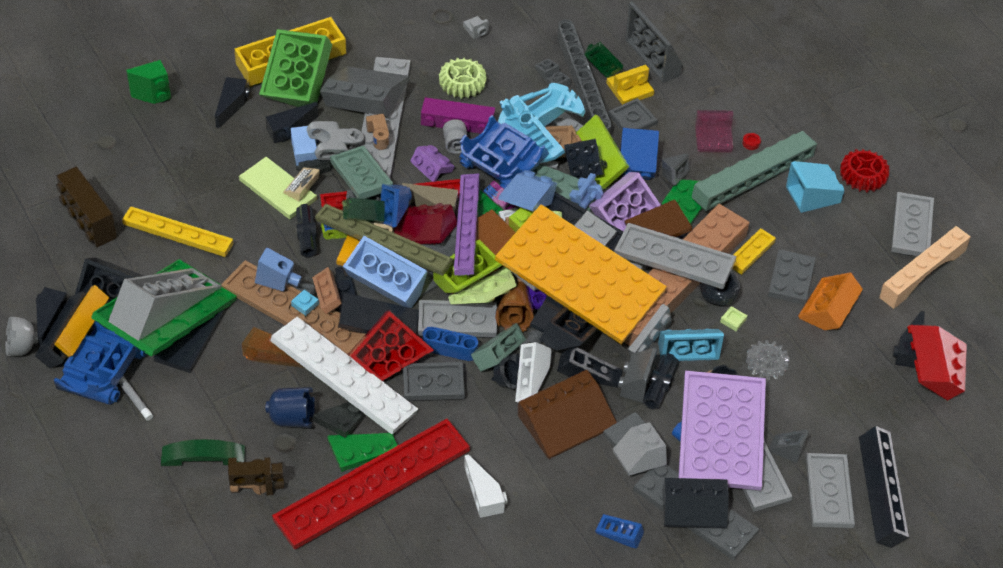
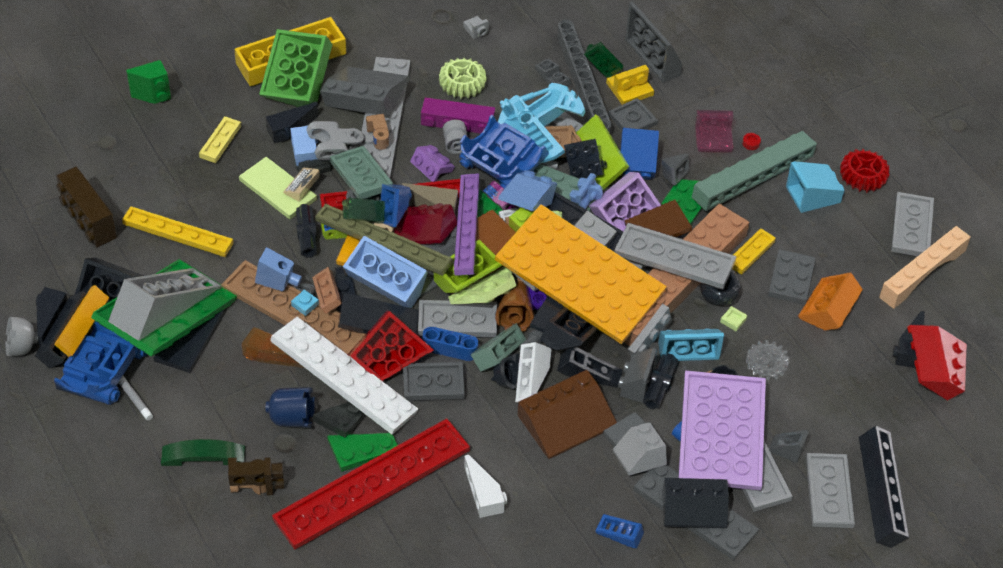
black slope [215,77,250,128] -> none
none -> light yellow plate [199,116,241,163]

